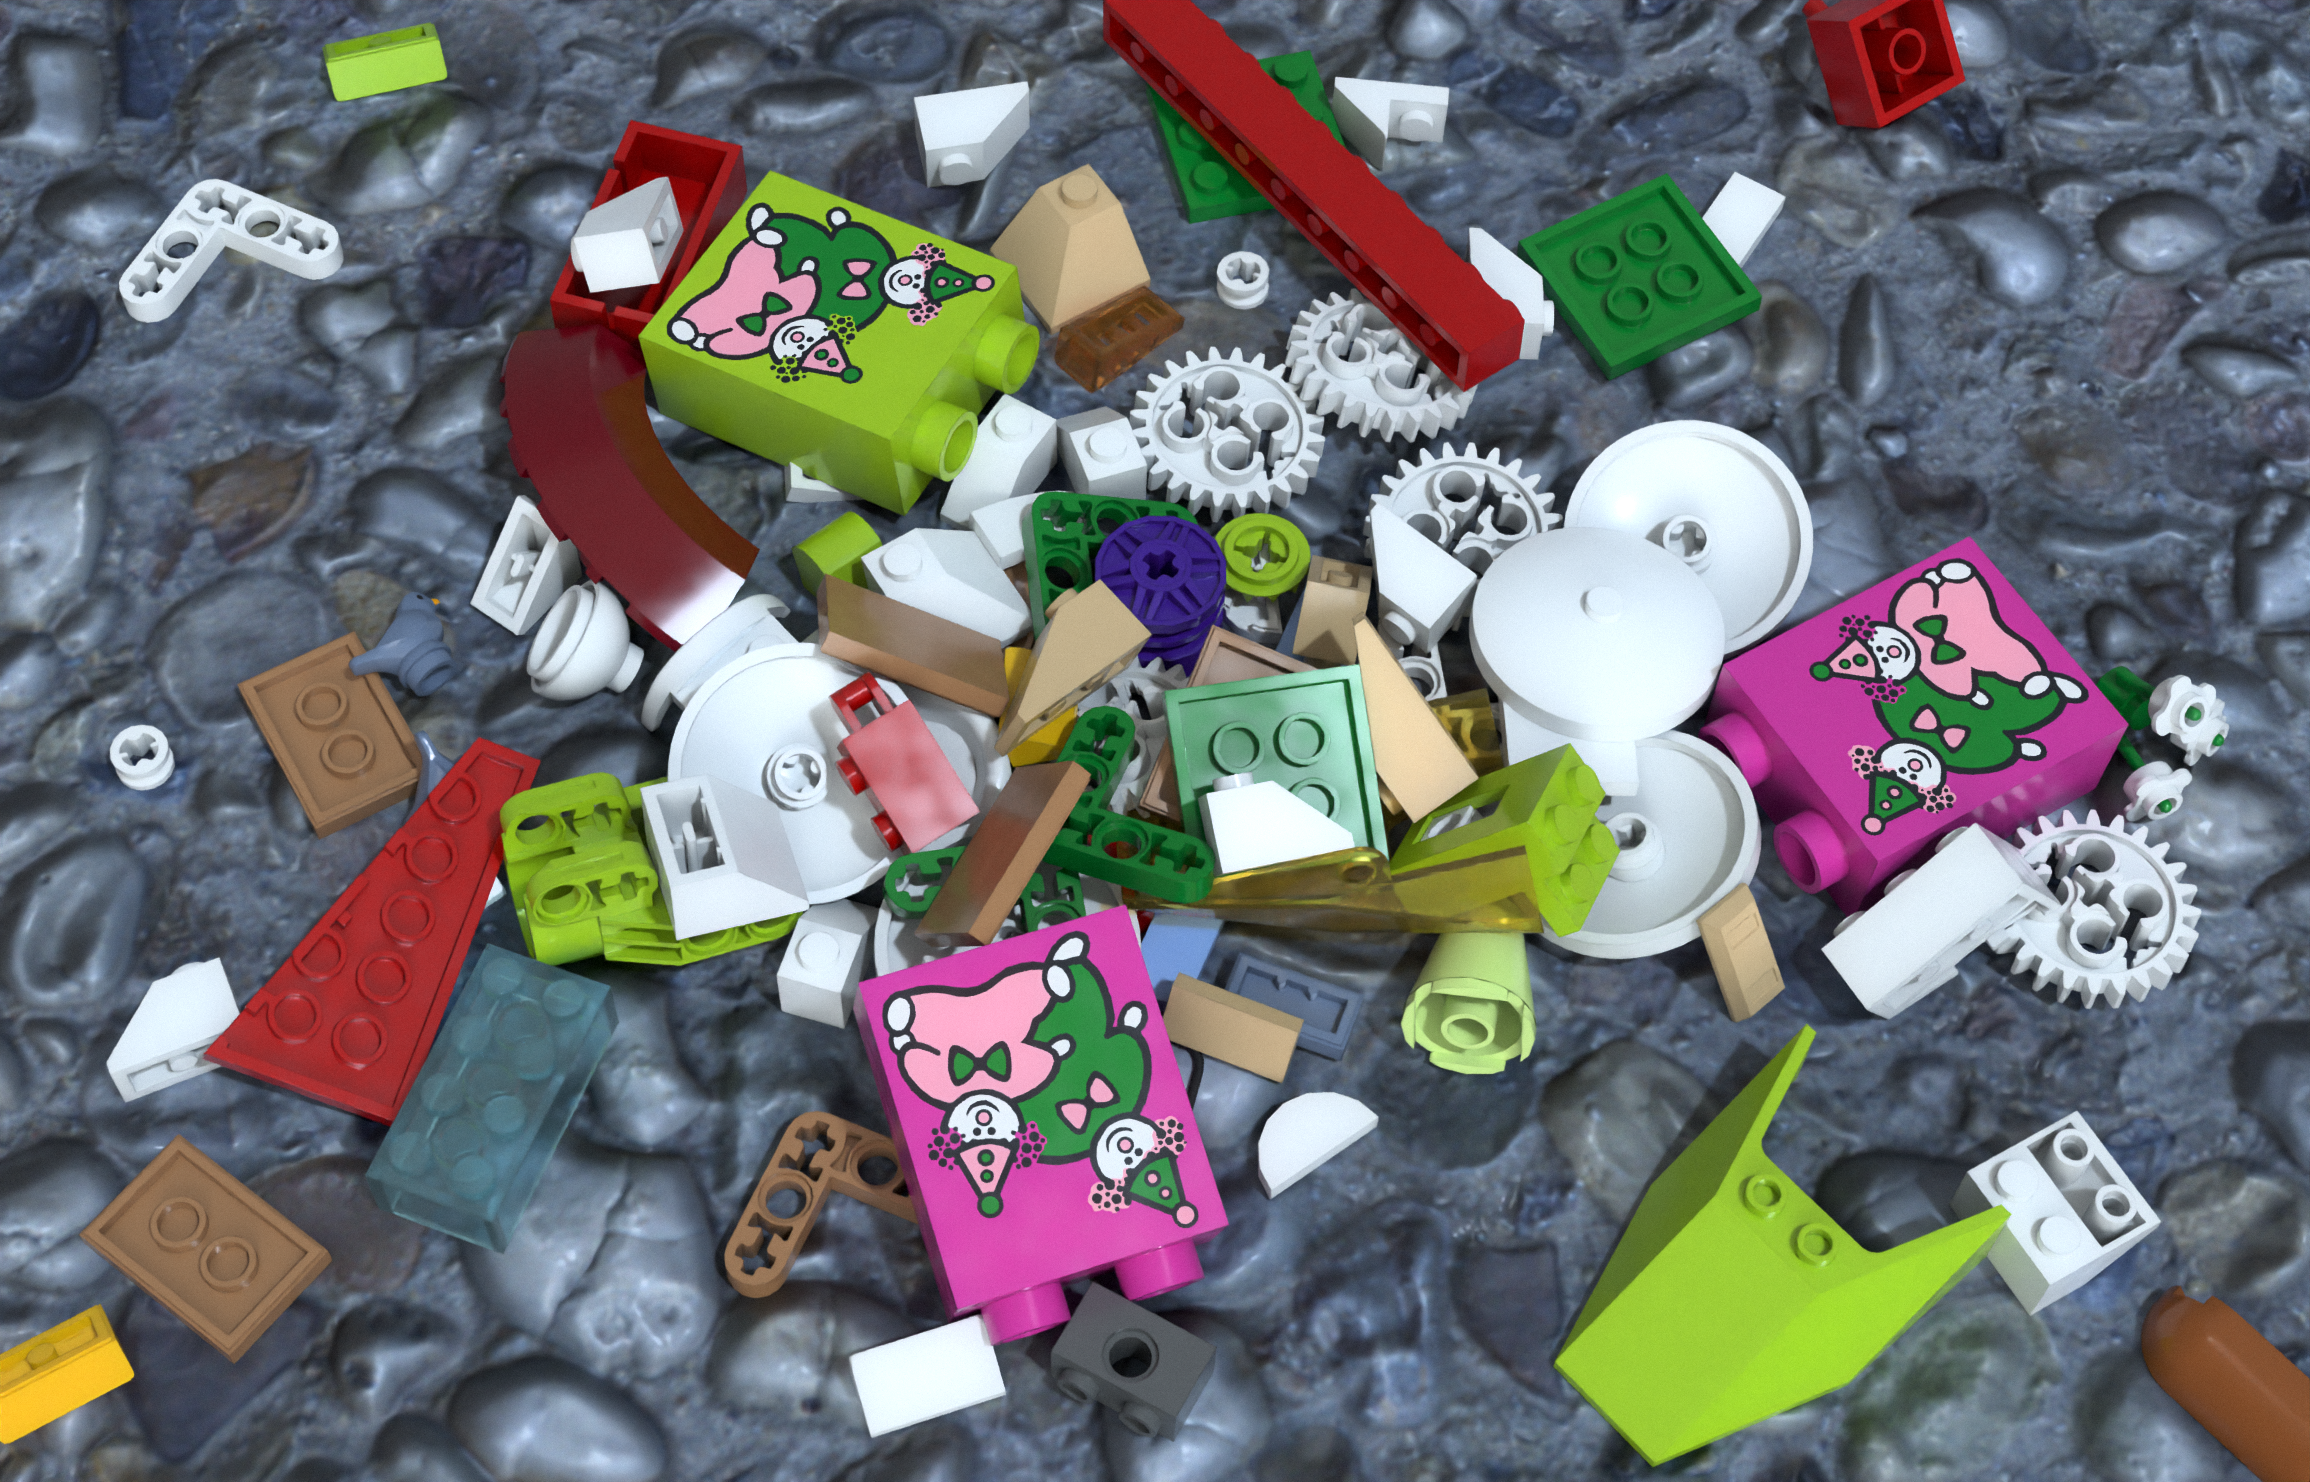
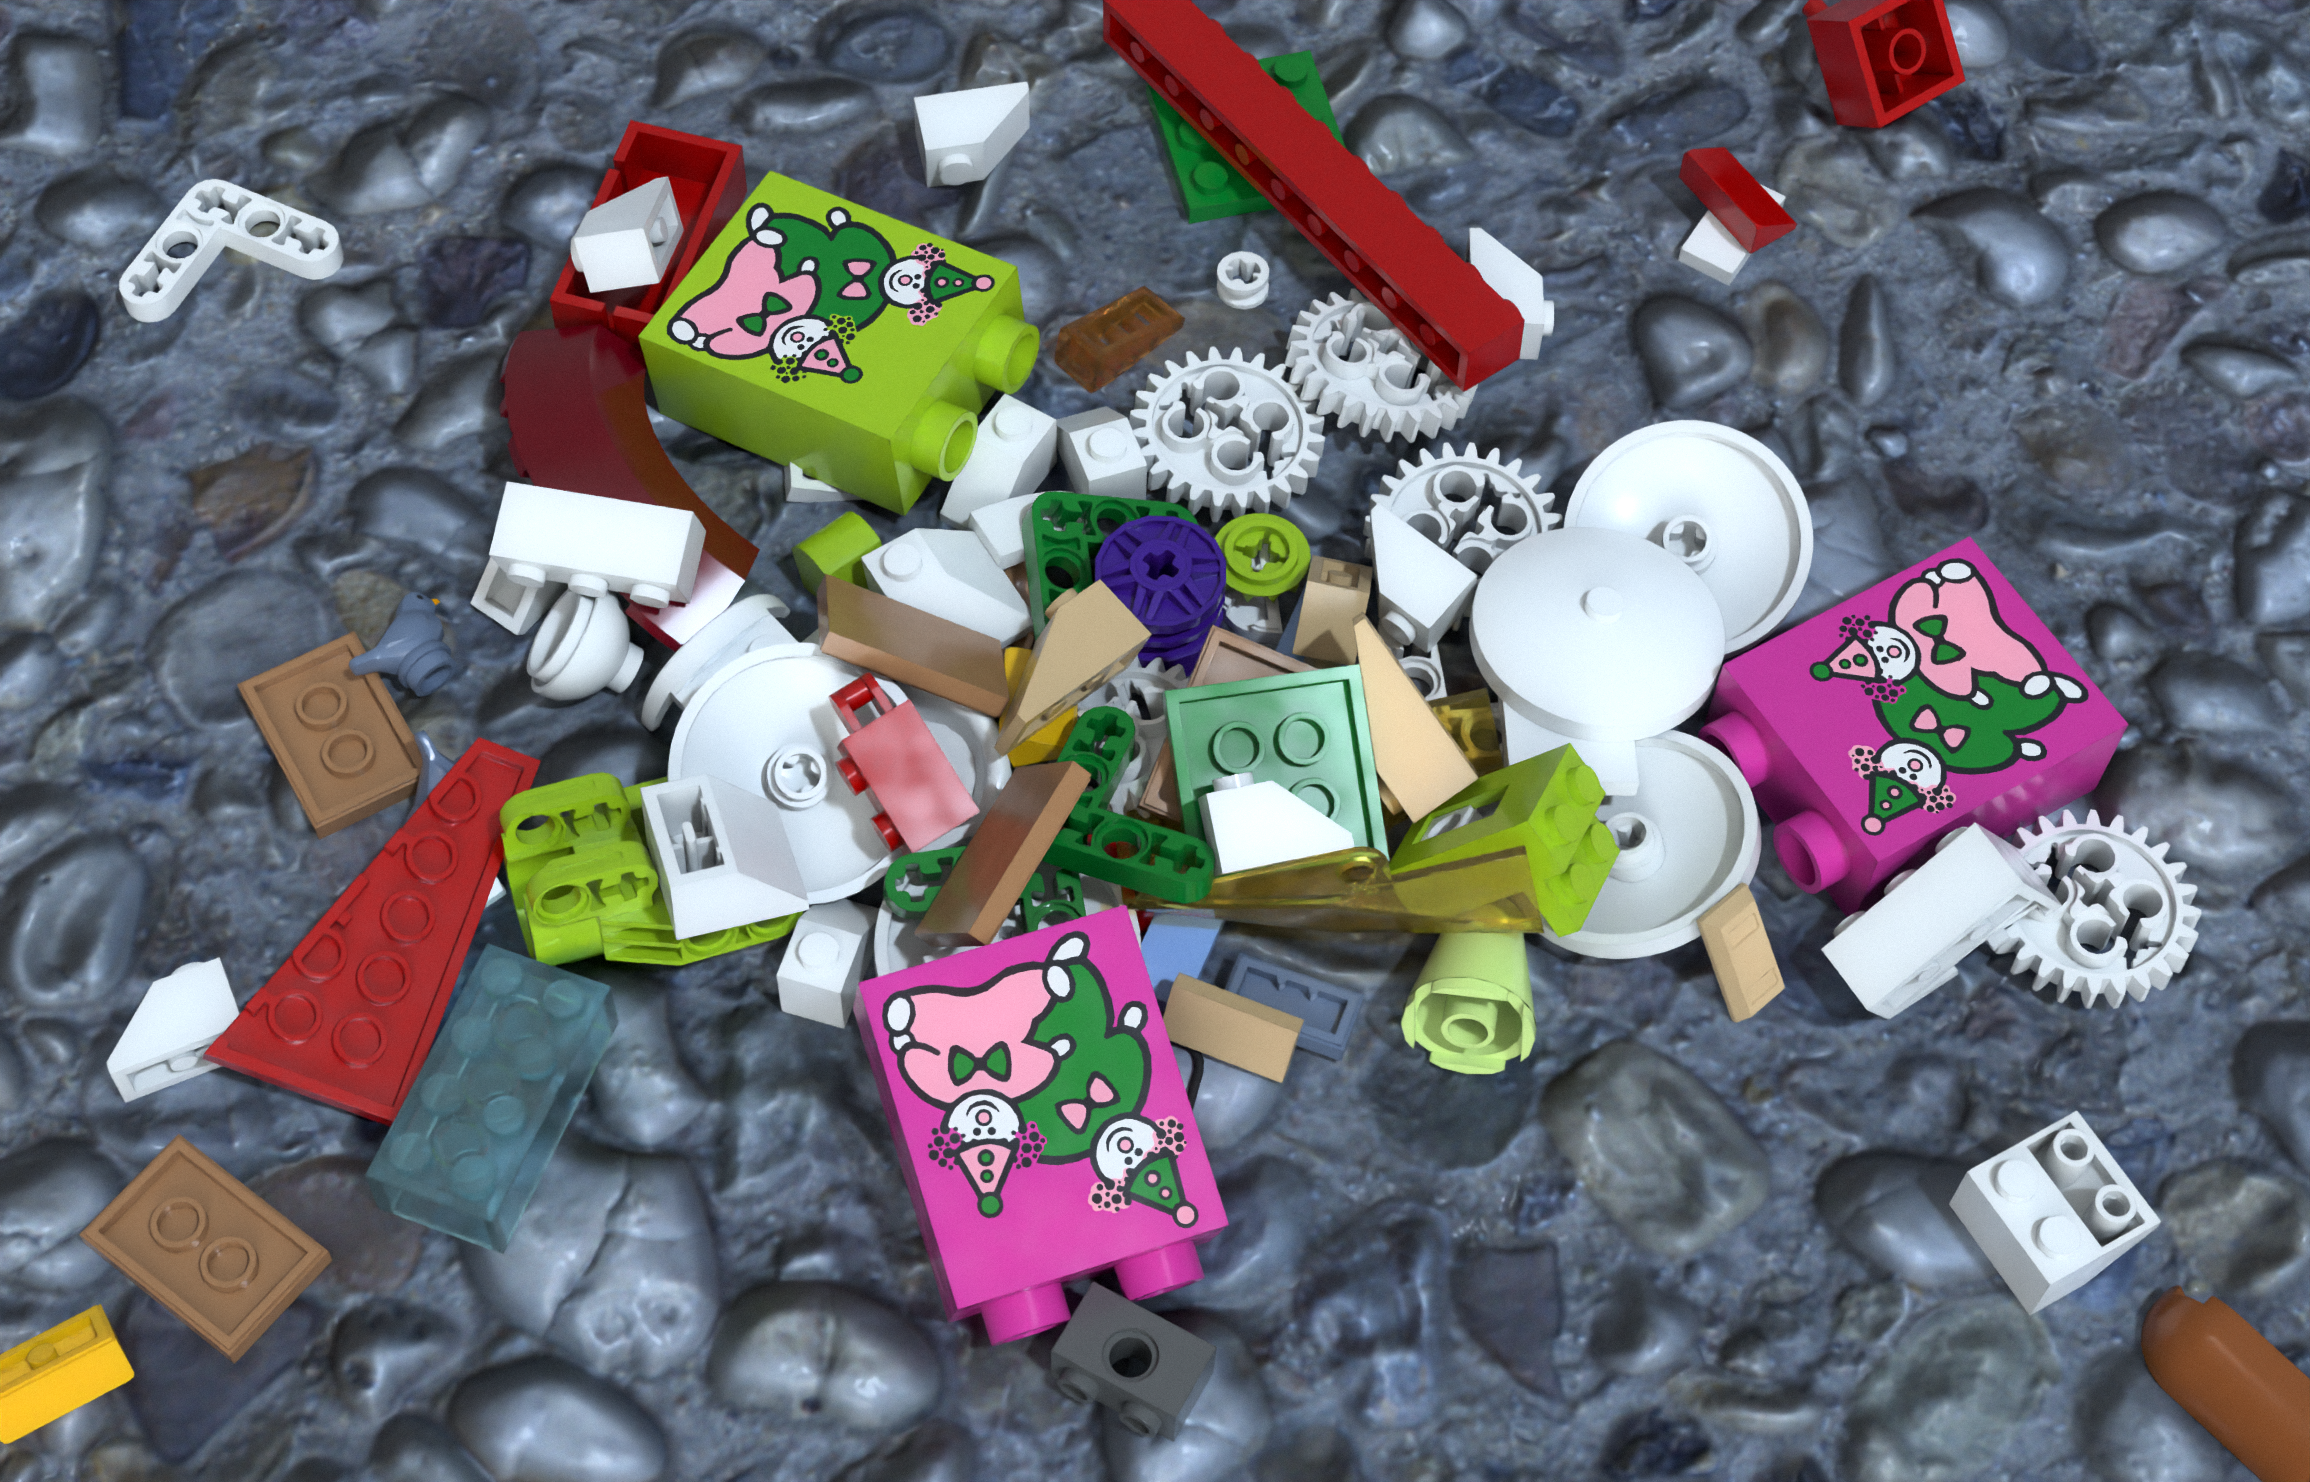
white bush [110,725,175,791] -> none
lime slope [322,22,447,102] -> none
medium nougat beam [724,1111,919,1298] -> none
white slope [849,1315,1006,1438] -> none
tan slope [989,163,1151,336] -> none
white tile [1257,1092,1379,1199] -> none
white slope [1332,77,1449,170] -> none
green plate [1517,173,1762,381] -> none
lime windscreen [1553,1024,2012,1467] -> none
white plant [2096,666,2229,821] -> none
none -> white brick [489,482,706,608]
none -> red slope [1679,147,1797,254]

